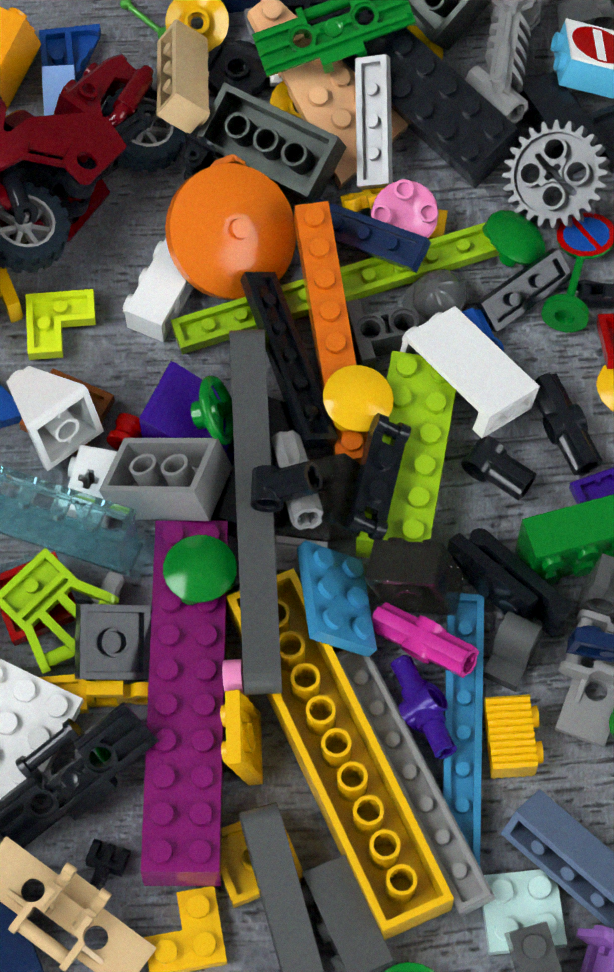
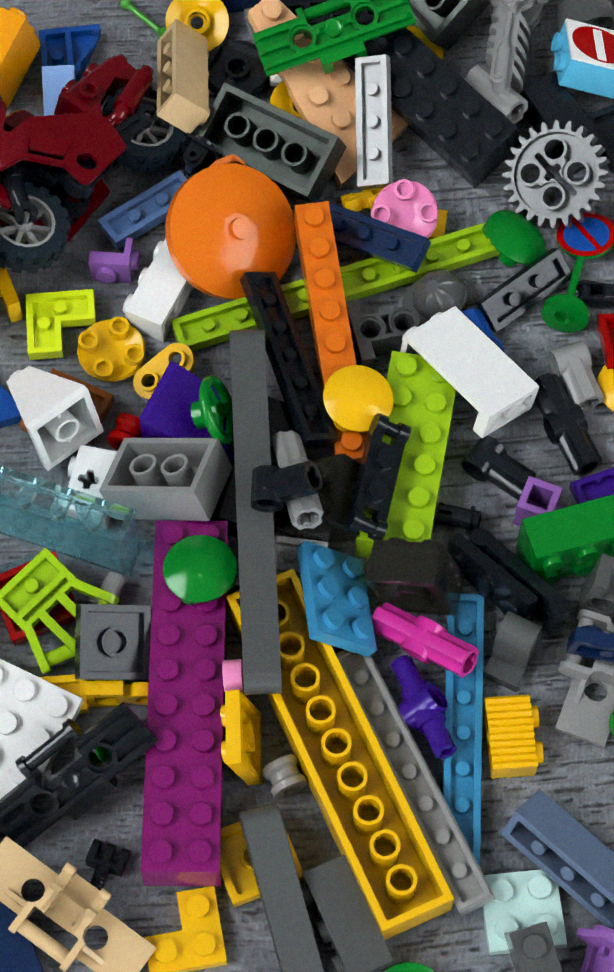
none -> yellow dish [77,316,146,382]
none -> medium lavender bracket [88,237,140,283]
none -> medium blue plate [97,170,187,250]
none -> yellow plate [133,343,197,401]
none -> light grey wheel [262,754,308,800]
none -> black pin [435,502,482,534]
none -> medium lavender brick [513,476,565,526]
none -> light grey piece [548,341,604,412]

